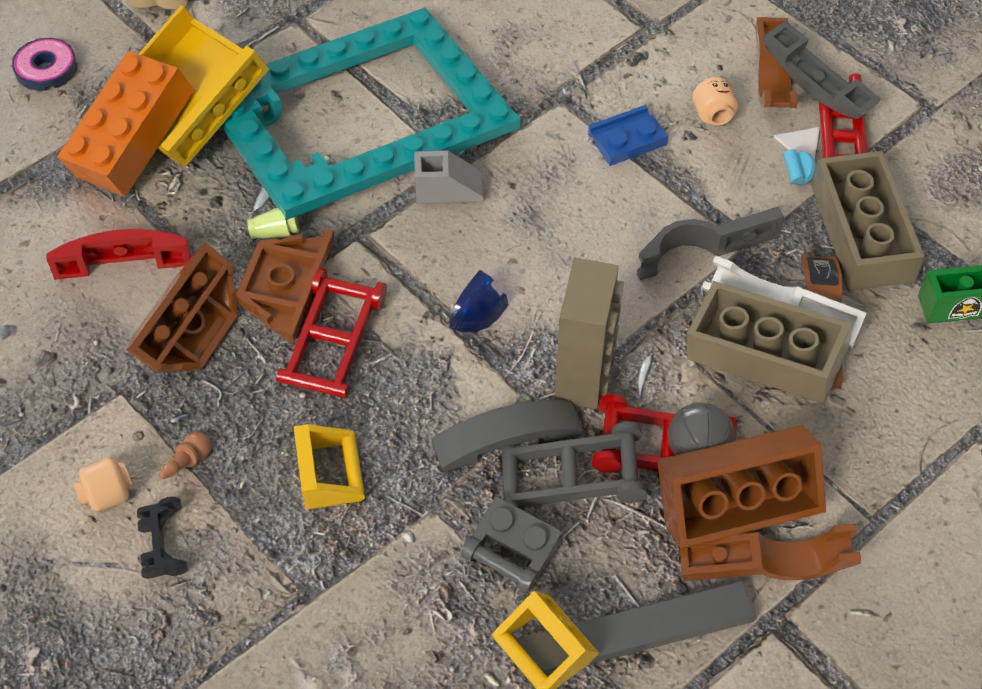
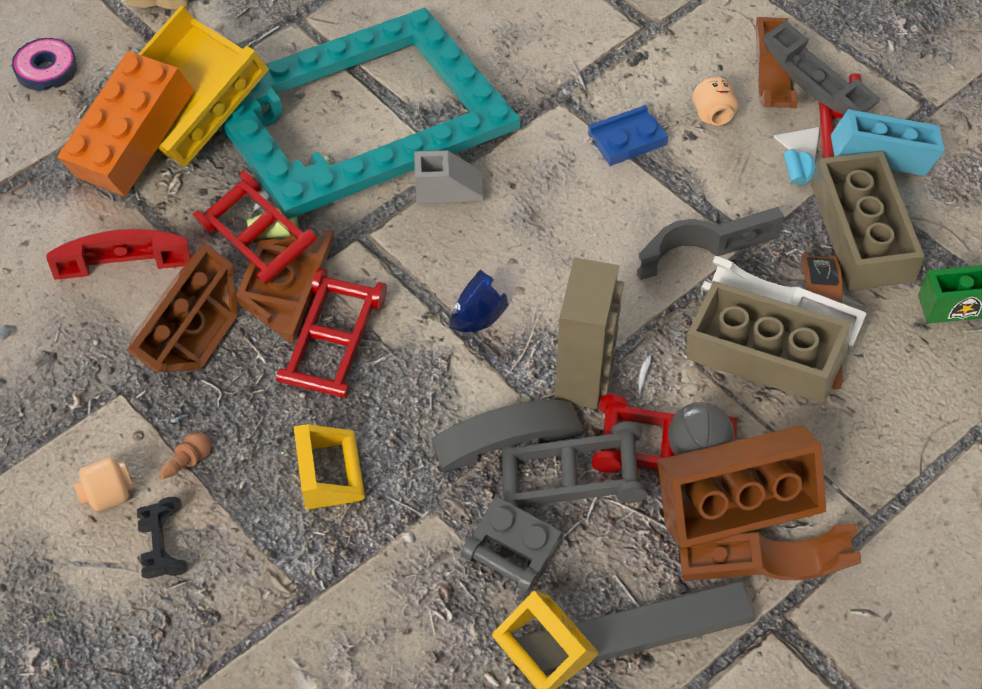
none -> red piece [192,170,318,285]
none -> medium azure brick [831,109,945,176]

